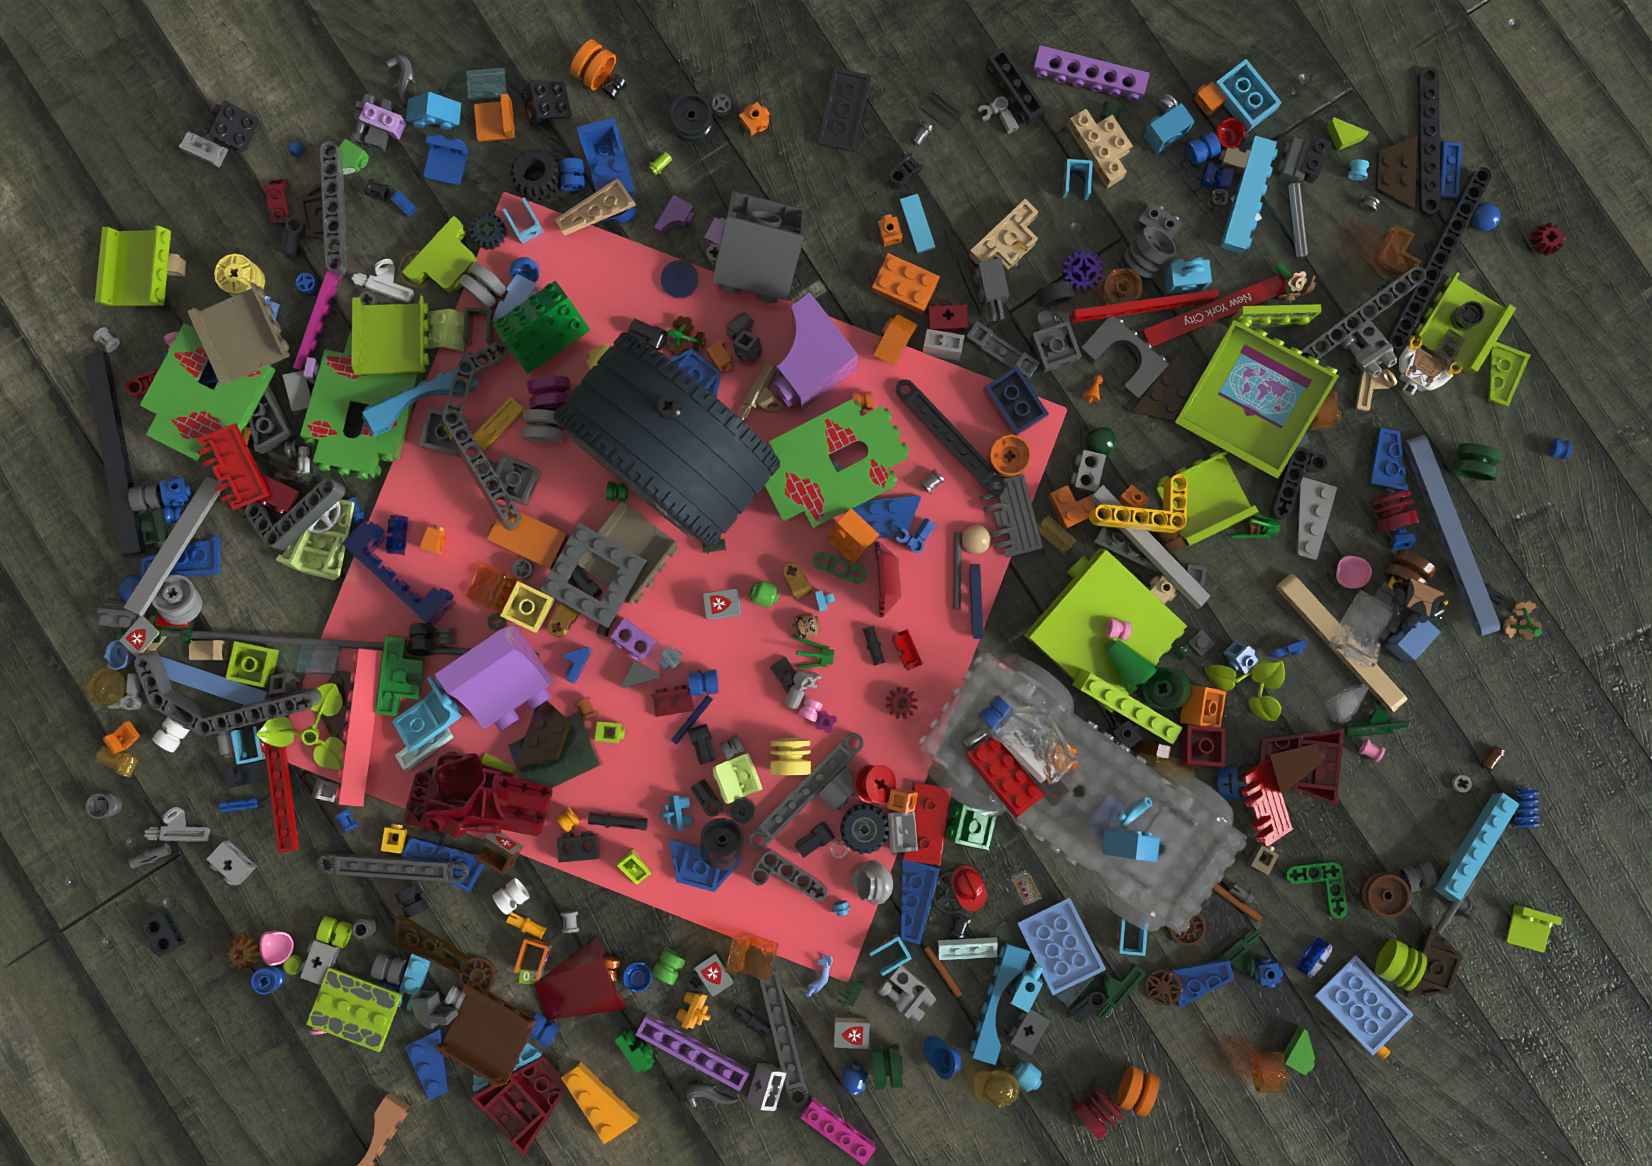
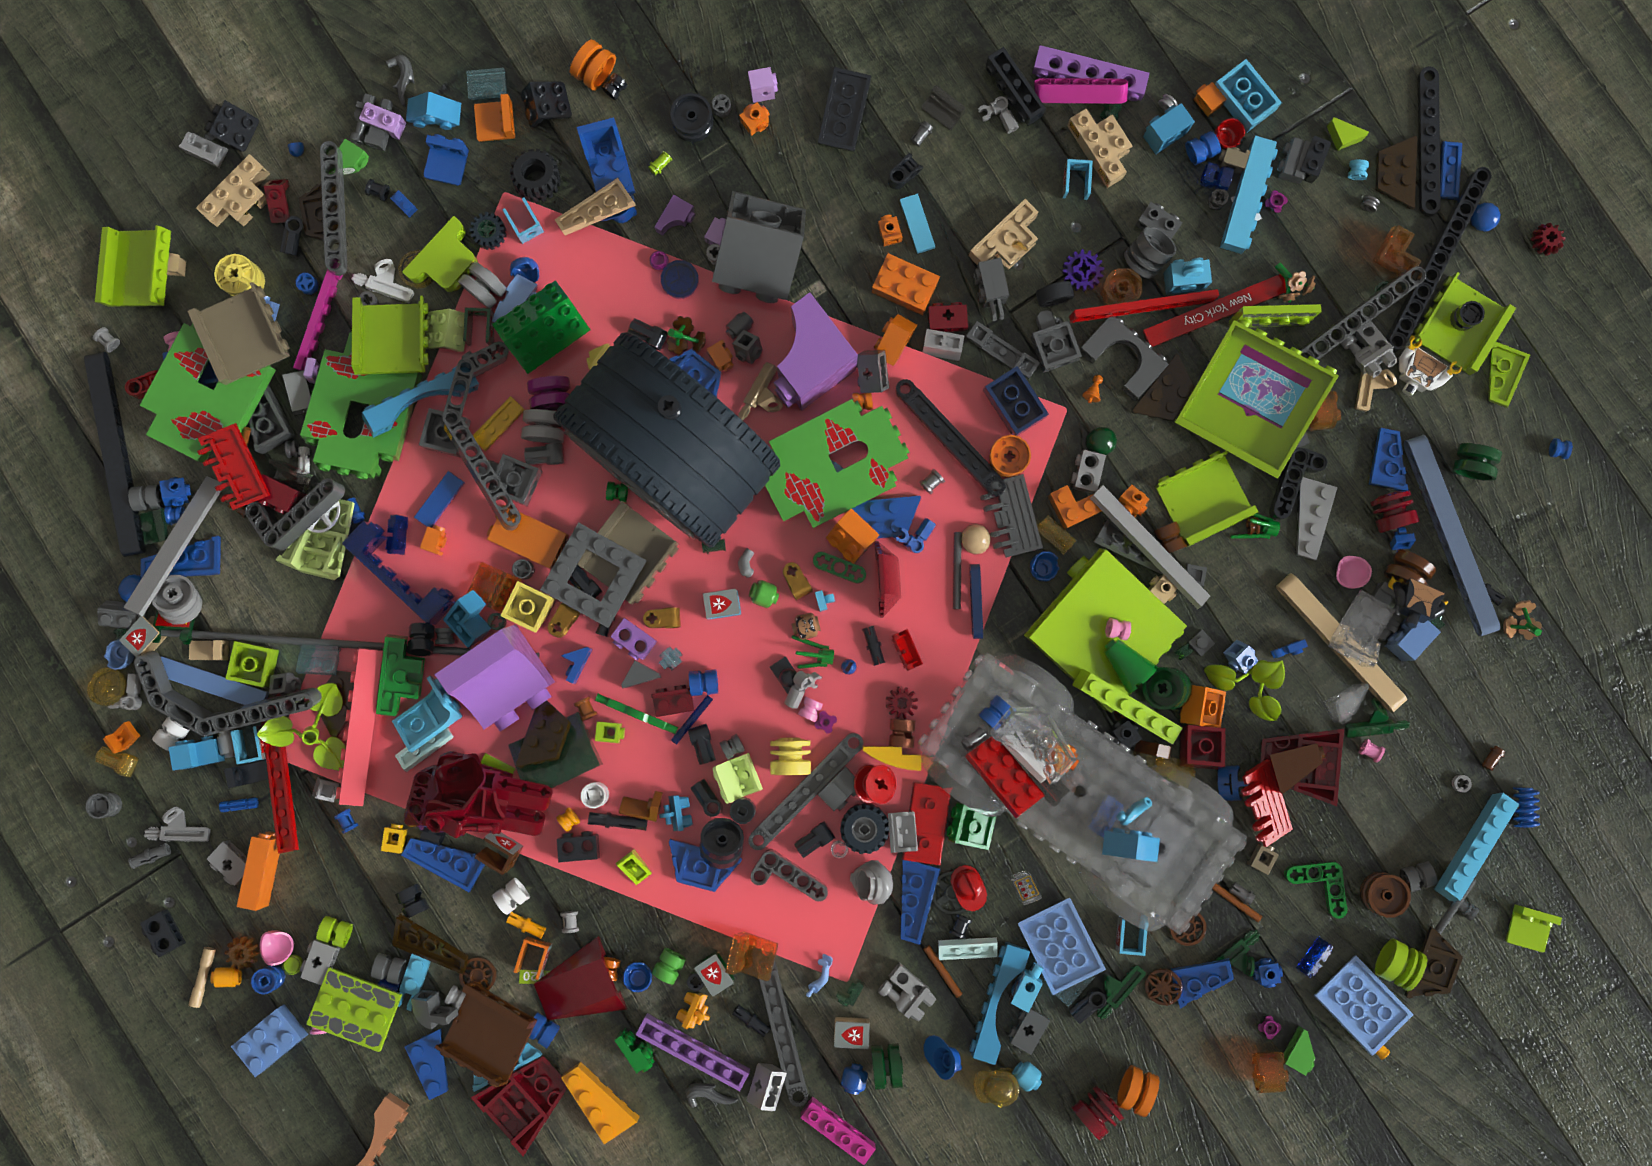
dark grey plate [317,853,469,883] -> none
dark grey brick [352,917,376,939] -> none
blue wheel [559,158,585,191] -> none
dark azure plate [832,900,851,916] -> none
medium azure piece [868,933,912,976] -> none
orange brick [888,787,918,813] -> none
yellow beam [1089,474,1187,533] -> none
light grey axle [1288,183,1308,257] -> none
clear smoke brick [1431,329,1465,367] -> none
none -> dark azure brick [168,736,225,771]
none -> tan piece [188,947,216,1008]
none -> tan piece [196,154,270,227]
none -> light orange brick [210,967,242,987]
none -> medium blue brick [231,1004,309,1077]
none -> orange brick [237,831,279,911]
none -> blue tile [414,471,465,528]
none -> dark azure brick [443,590,491,648]
none -> dark grey piece [524,443,564,465]
none -> white wheel [581,782,609,808]
none -> green piece [595,693,678,734]
none -> dark orange bracket [619,791,663,822]
none -> pearl gold piece [643,607,681,628]
none -> magenta plate [649,251,669,270]
none -> light grey arm [738,548,754,578]
none -> lavender brick [748,67,778,103]
none -> blue hinge [841,659,857,675]
none -> dark grey brick [856,350,889,393]
none -> yellow slope [862,746,921,771]
none -> copper wheel [889,719,916,748]
none -> blue hair [1030,551,1059,581]
none -> dark pink beam [1034,78,1128,104]
none -> magenta plate [1258,1015,1281,1039]
none -> magenta plate [1265,191,1288,213]

